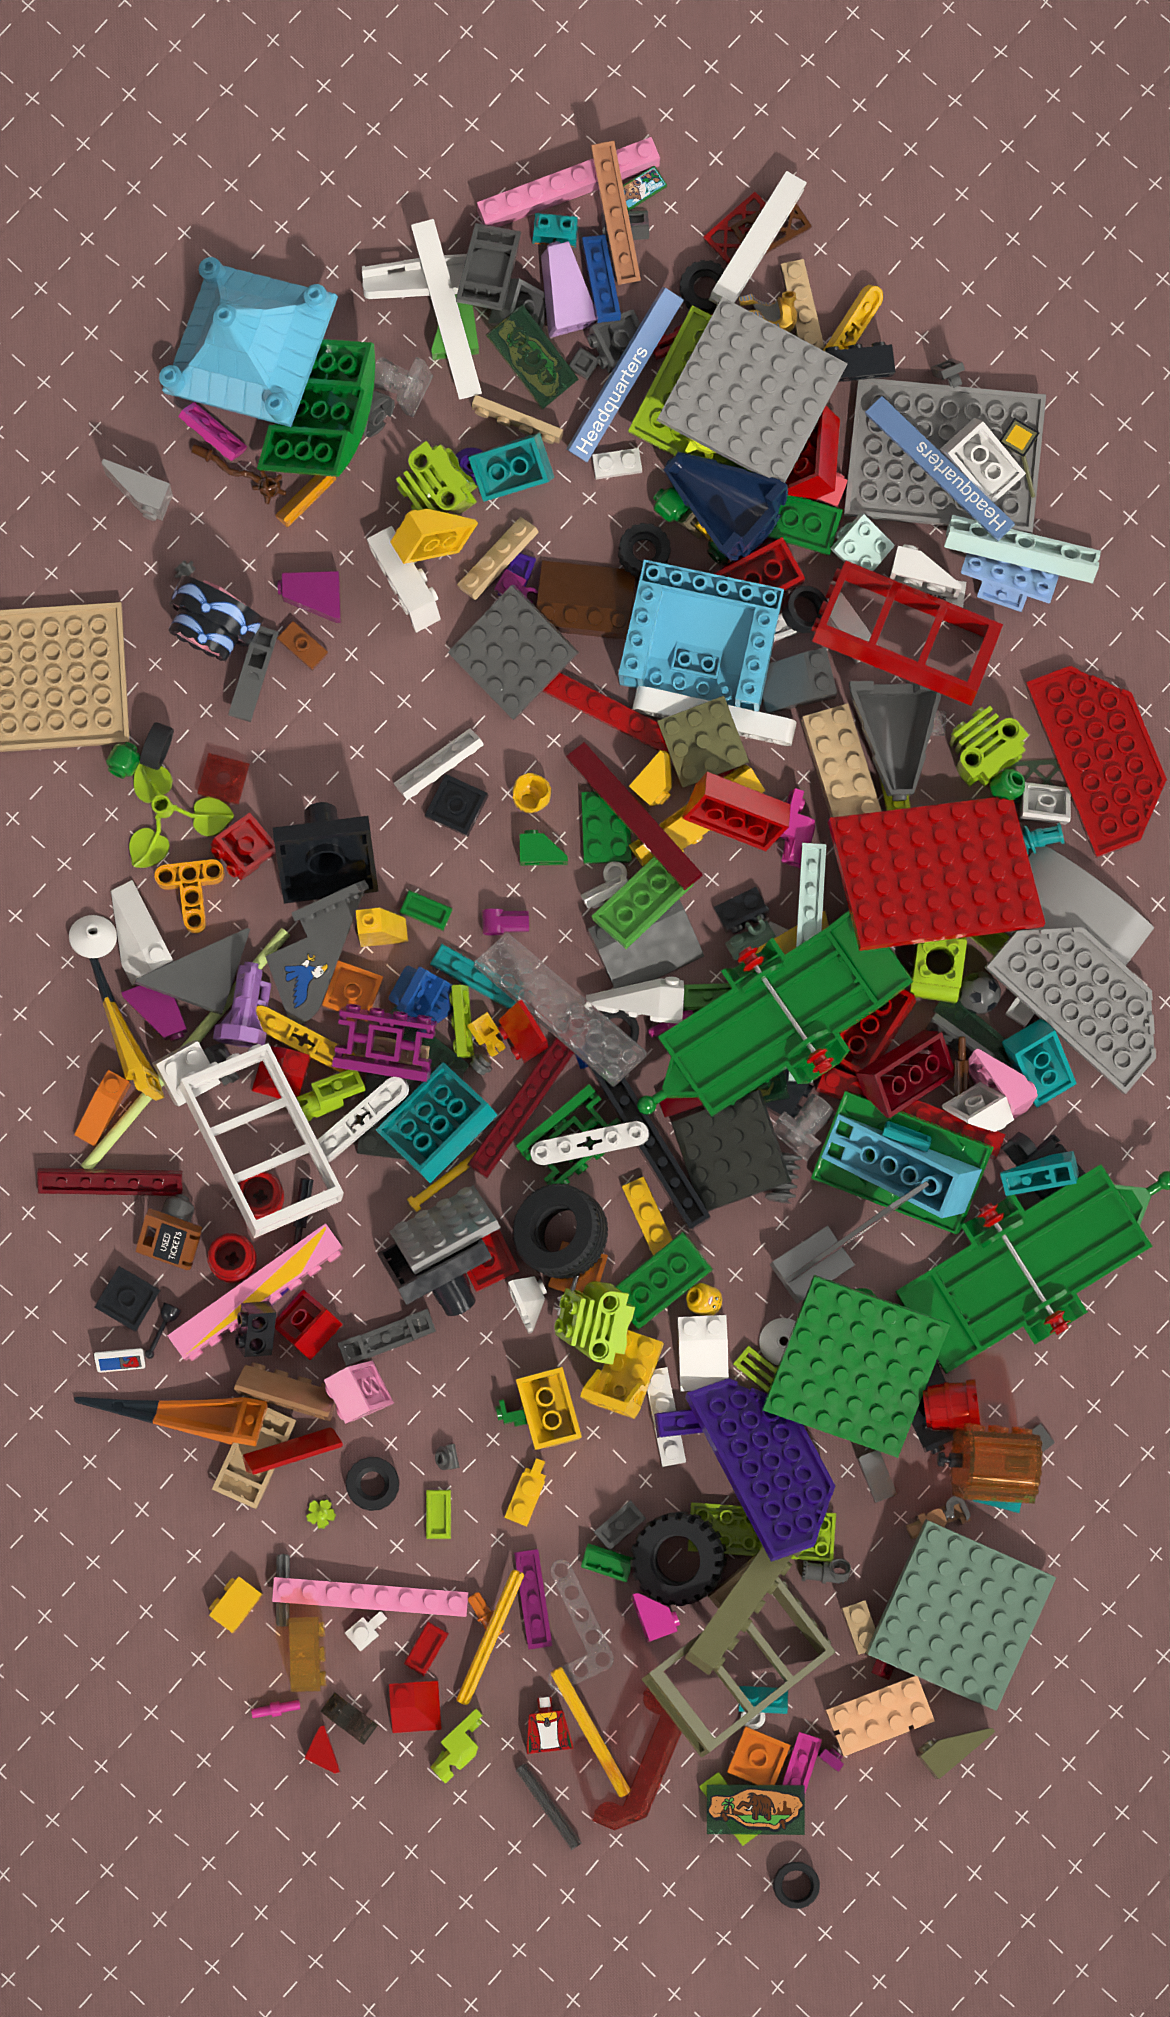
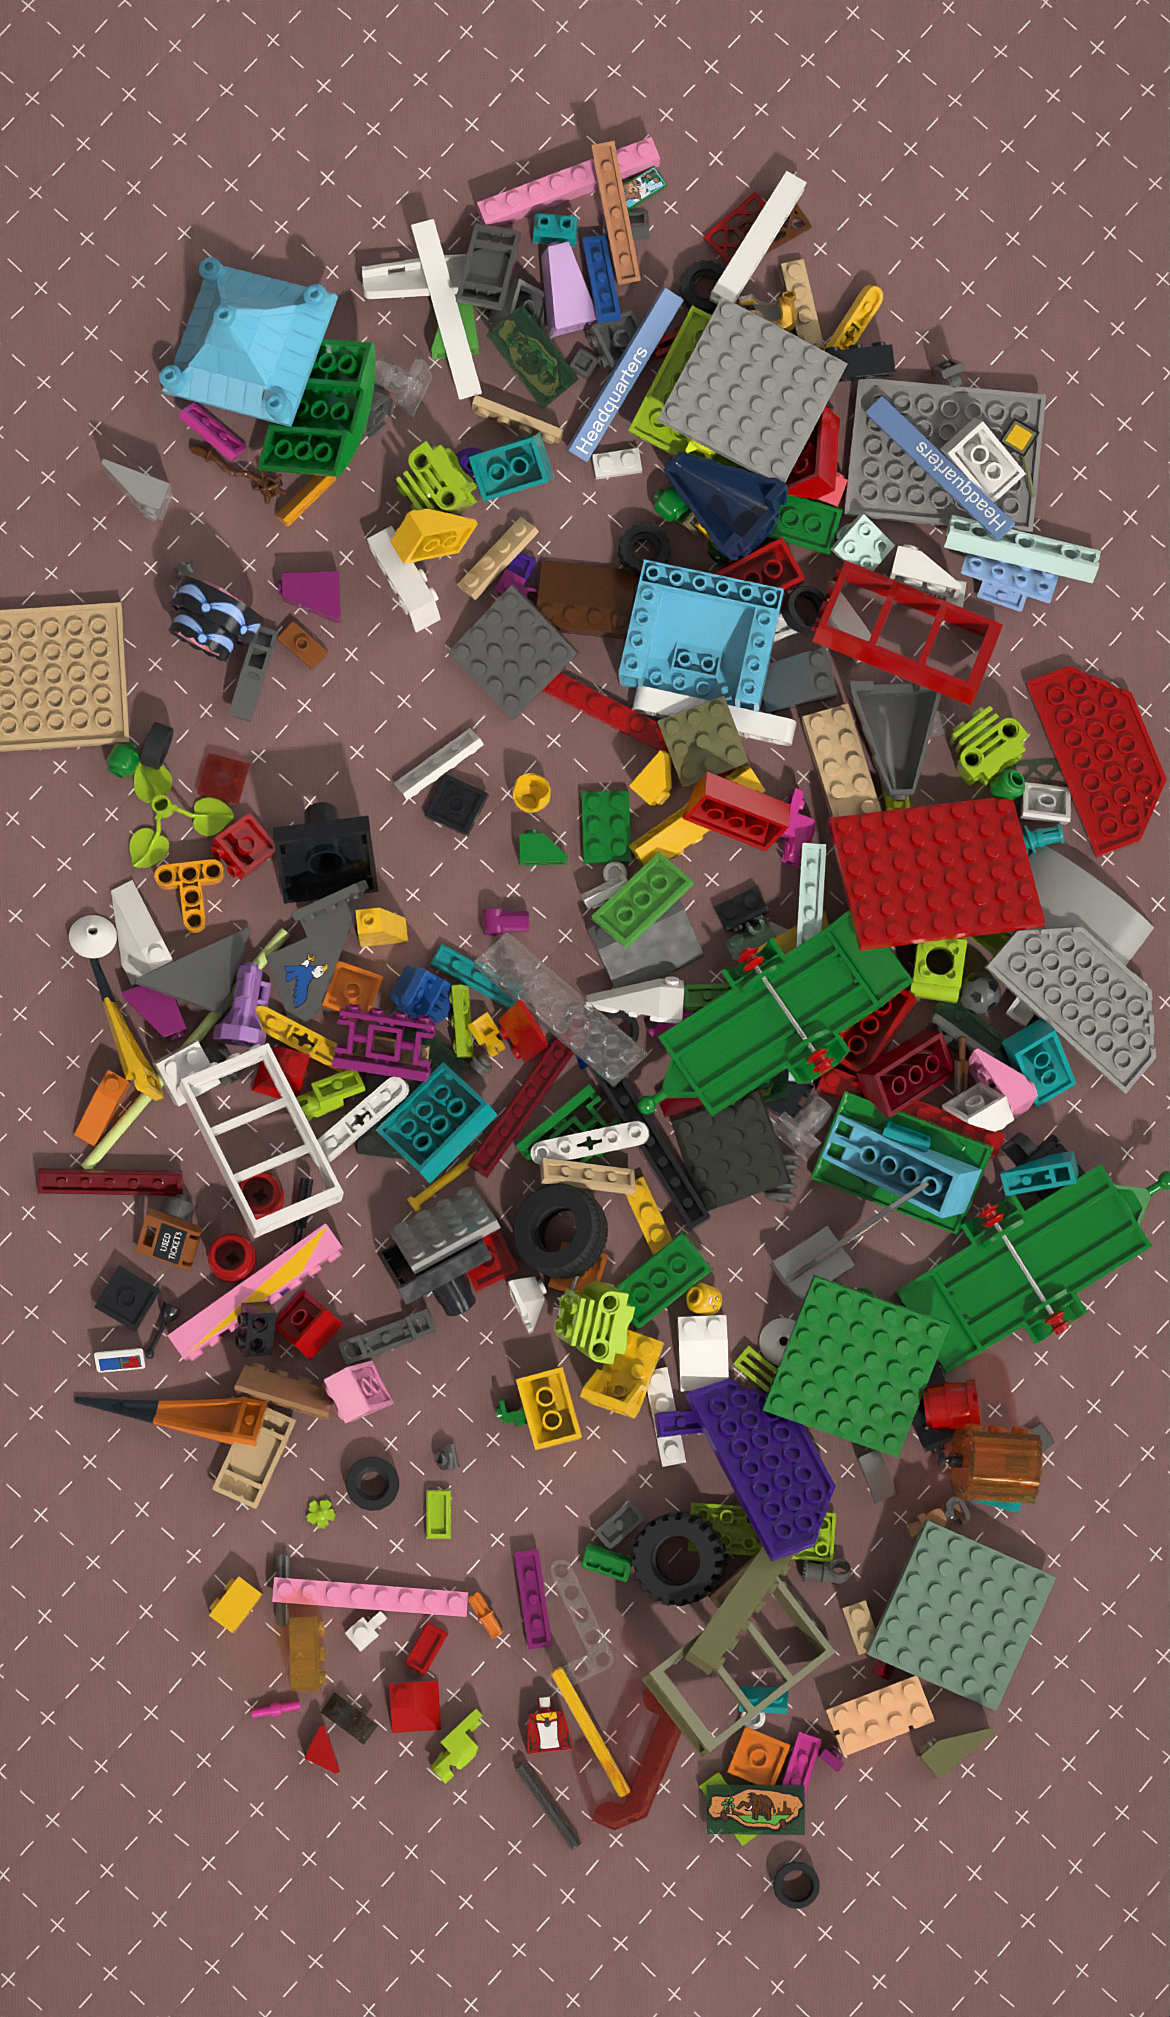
red slope [242,1427,343,1475] -> none
green tile [400,890,453,931] -> none
yellow axle [456,1570,524,1705] -> none
yellow hinge [504,1458,546,1527] -> none
dark red tile [566,742,703,891] -> none
dark pink slope [631,1593,680,1643] -> none
none -> tan plate [540,1158,636,1195]

